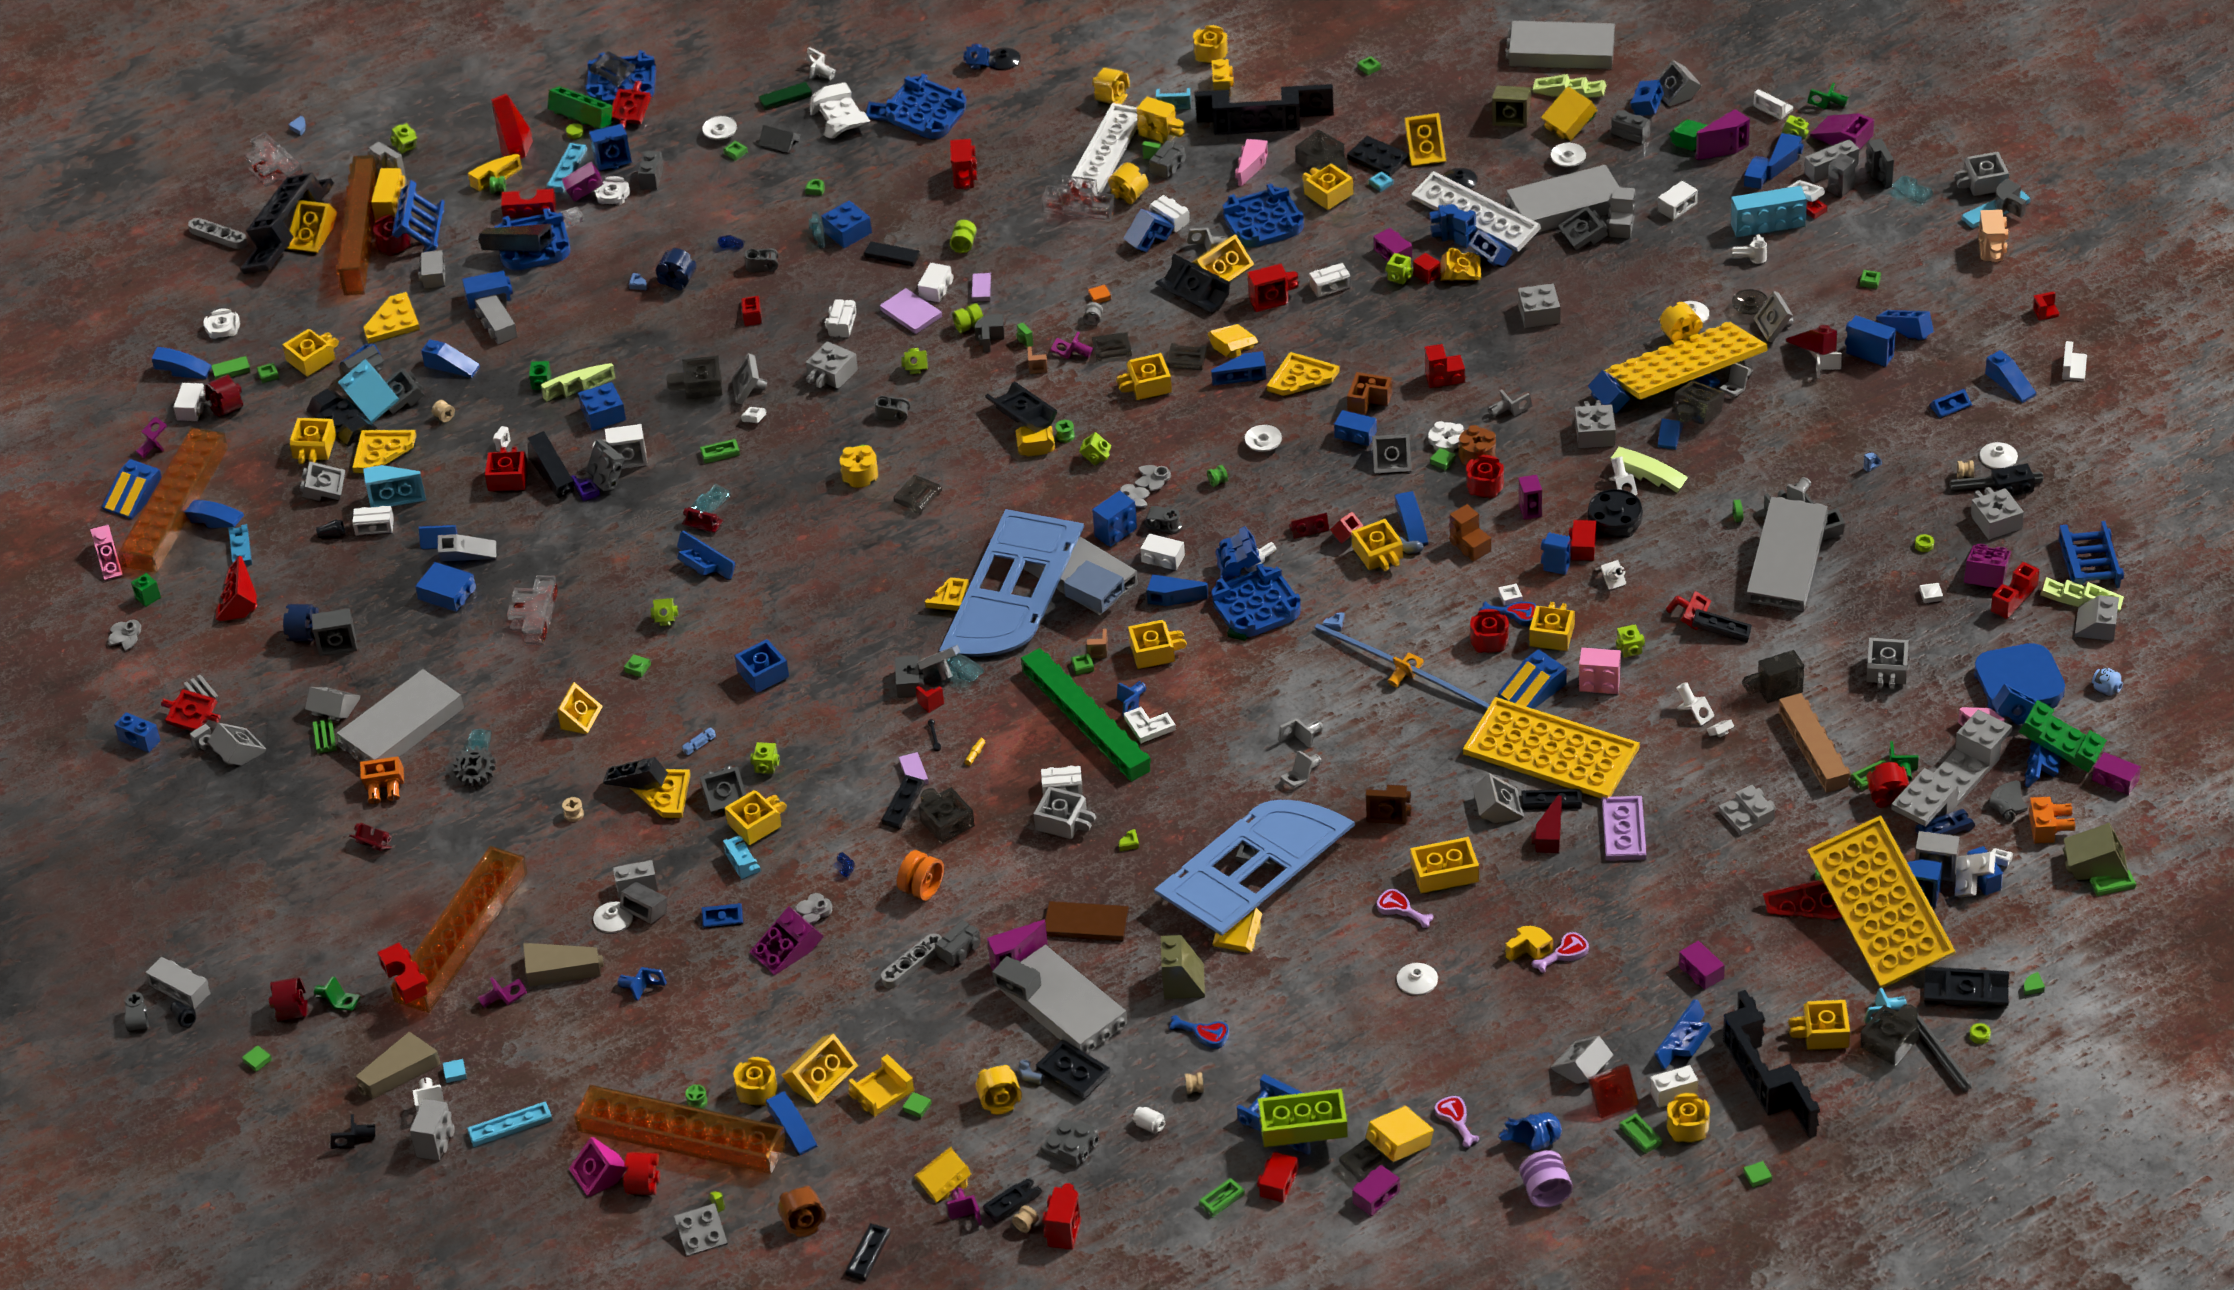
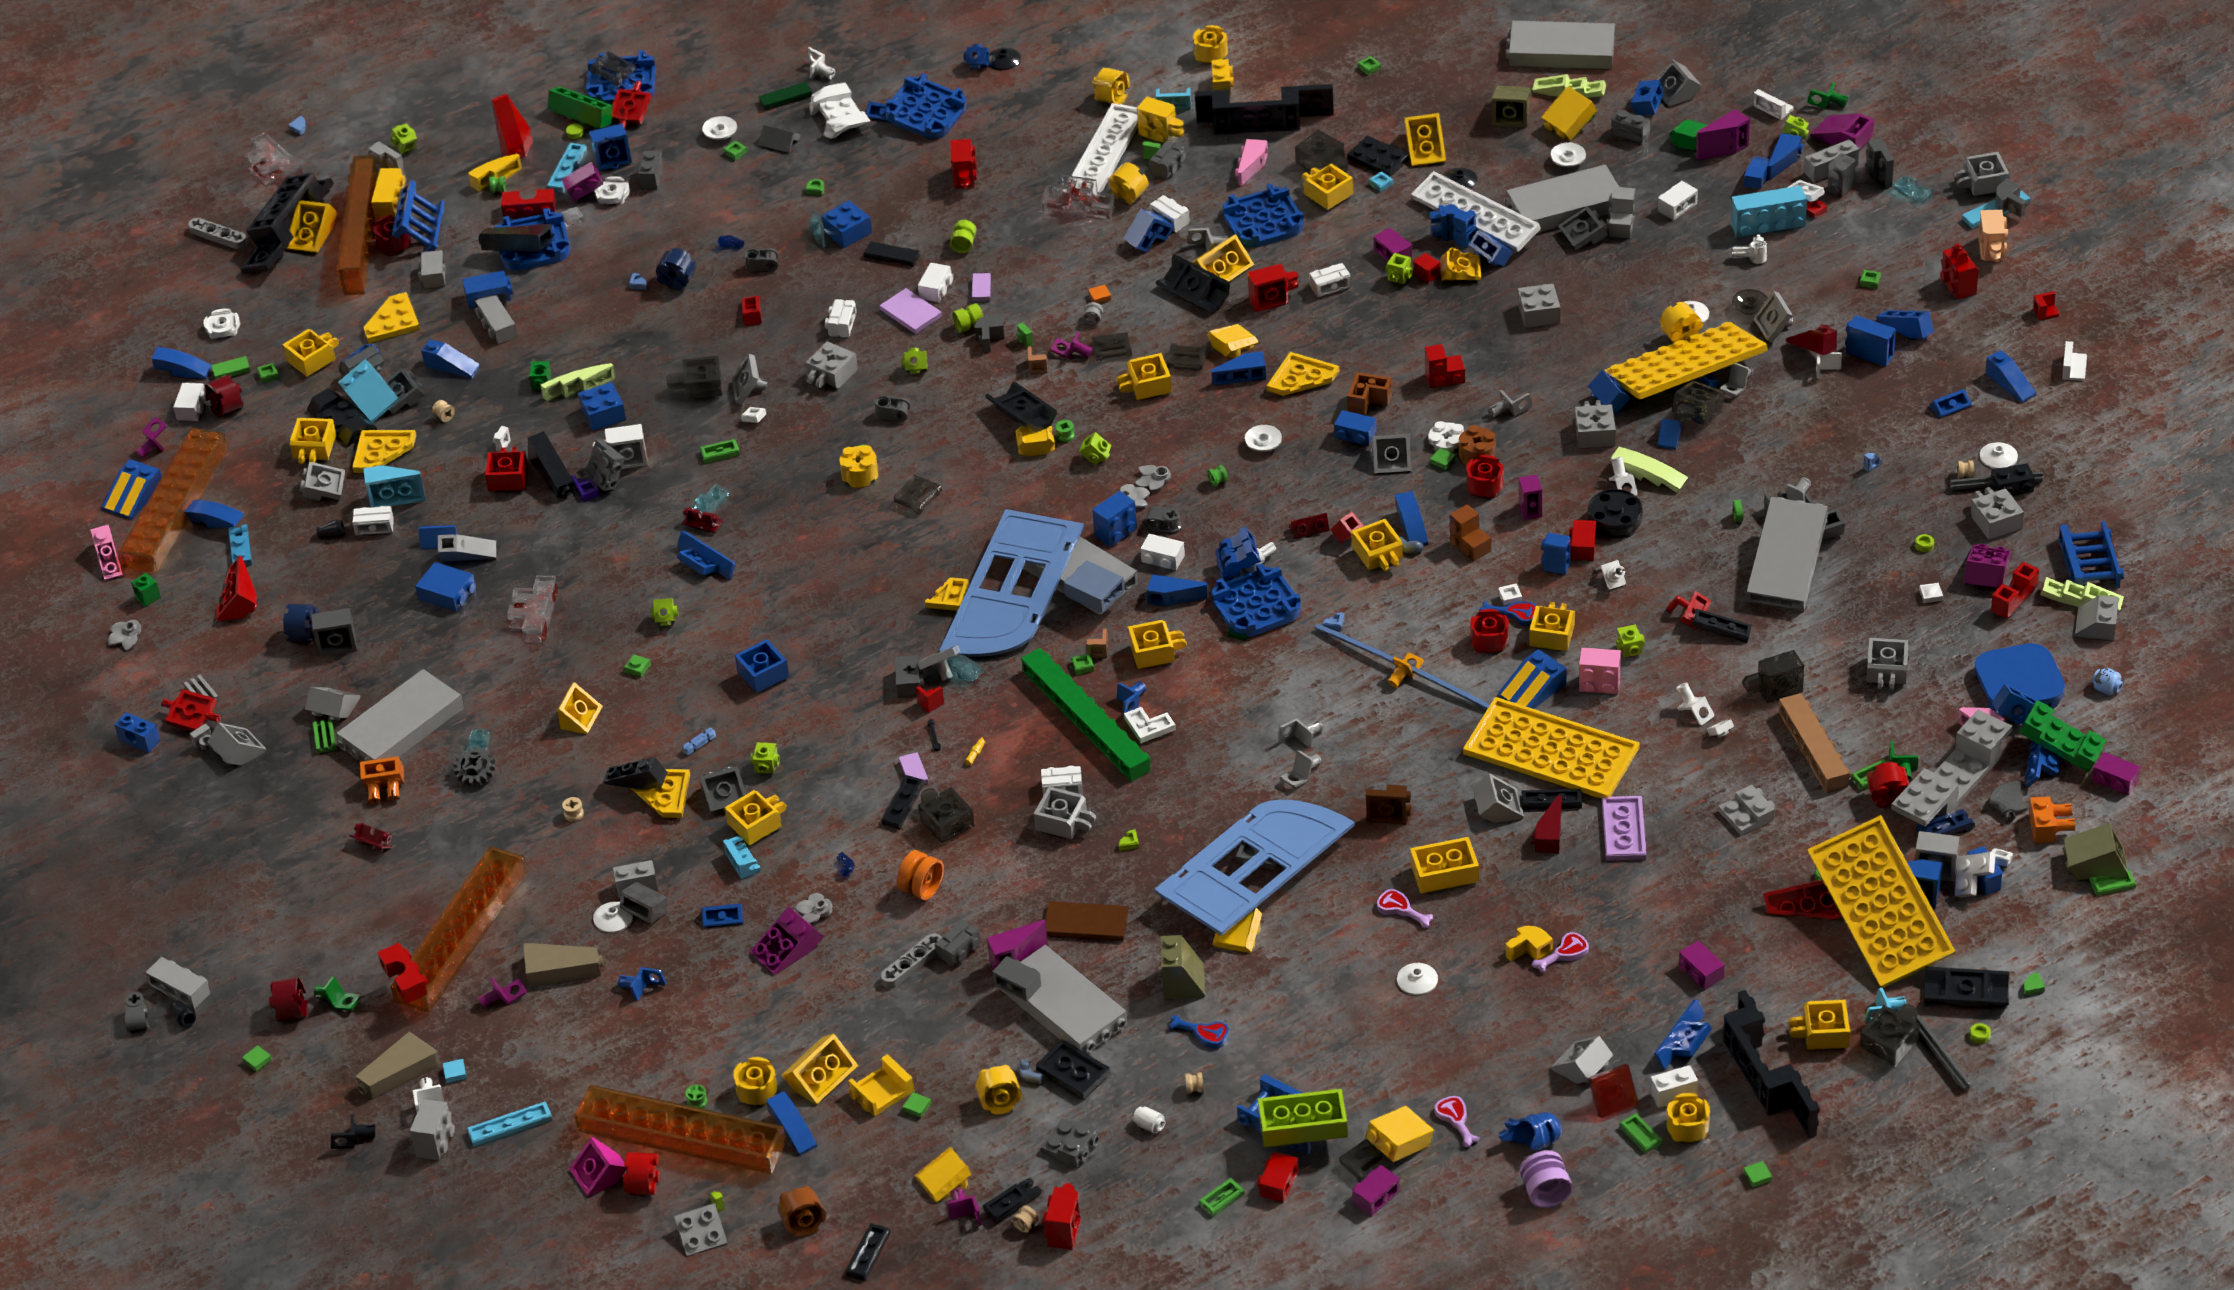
none -> red hinge [1940,244,1979,300]

